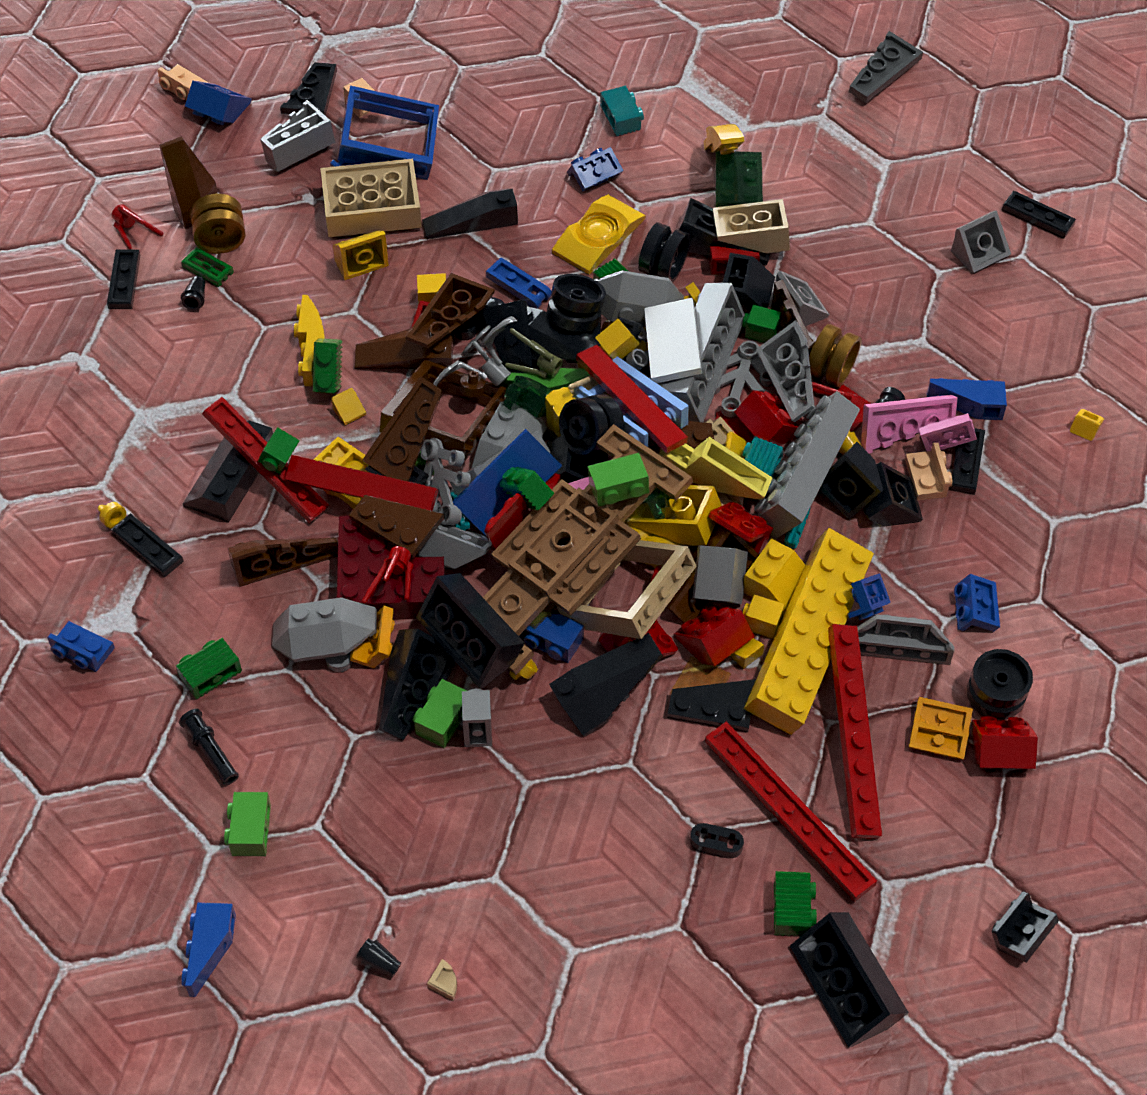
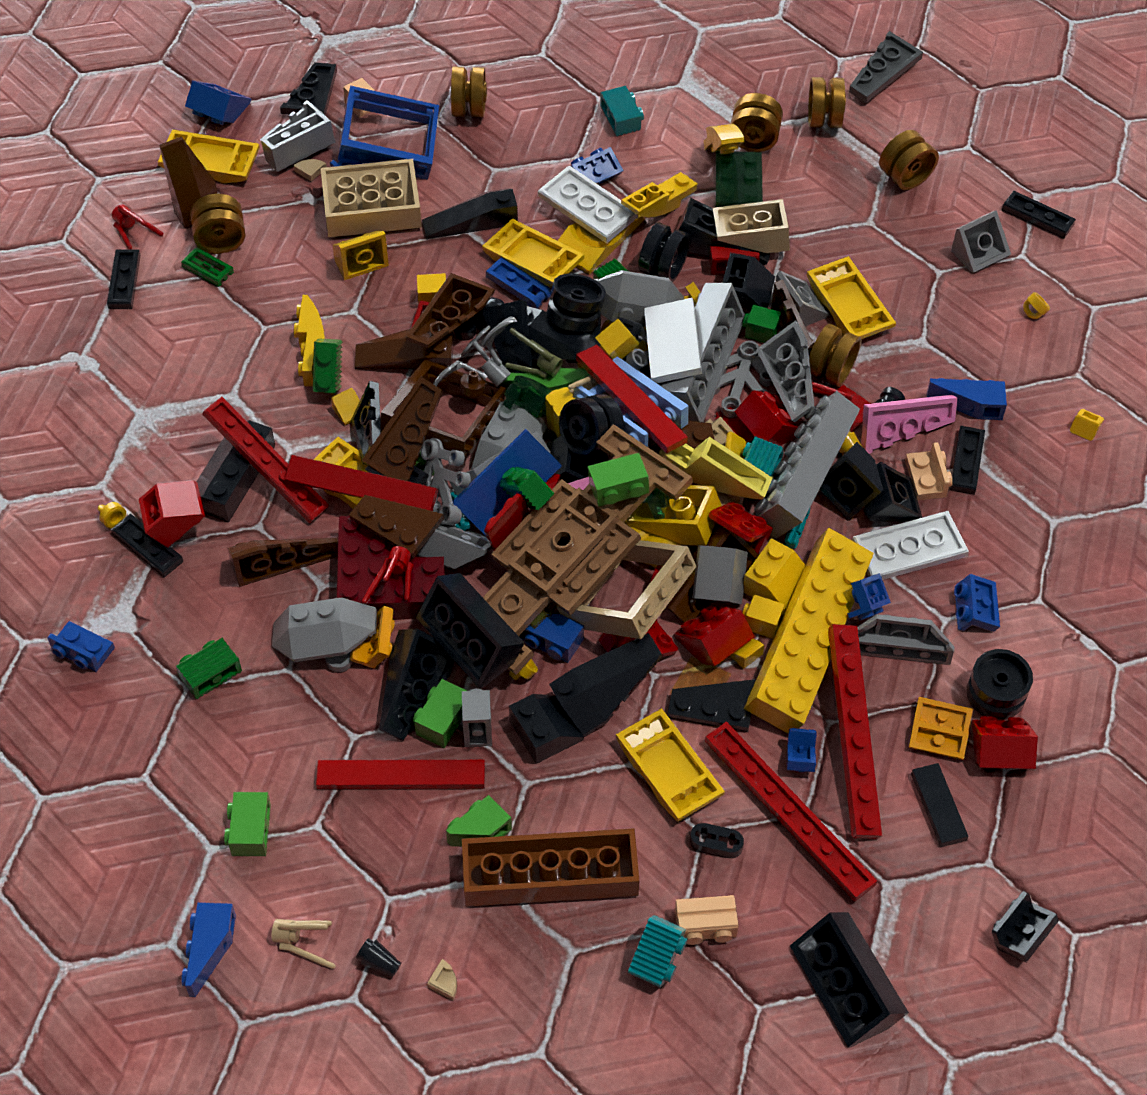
light nougat bracket [157,64,208,101] -> none
black pin [179,709,239,786] -> none
black cone [181,276,206,310] -> none
green brick [258,427,300,474] -> none
green brick [774,871,817,937] -> none
bright pink bracket [919,413,977,451] -> none
none -> red slope [139,480,205,547]
none -> yellow slope [158,130,260,183]
none -> tan plant [272,919,335,969]
none -> tan tile [294,159,326,182]
none -> red tile [316,759,485,789]
none -> black wing [351,381,381,465]
none -> bright green slope [446,795,512,847]
none -> pearl gold wheel [451,66,487,117]
none -> dark orange brick [462,828,640,906]
none -> yellow slope [482,219,585,287]
none -> black slope [509,694,584,764]
none -> white tile [538,166,638,243]
none -> yellow slope [616,708,725,822]
none -> yellow slope [621,172,698,218]
none -> teal brick [628,915,688,987]
none -> light nougat brick [675,895,738,945]
none -> pearl gold wheel [731,93,783,152]
none -> blue bracket [786,728,817,772]
none -> yellow slope [807,256,896,339]
none -> pearl gold wheel [808,77,846,128]
none -> white tile [852,511,969,580]
none -> pearl gold wheel [879,130,939,190]
none -> black tile [911,763,969,847]
none -> yellow tile [1023,292,1050,319]

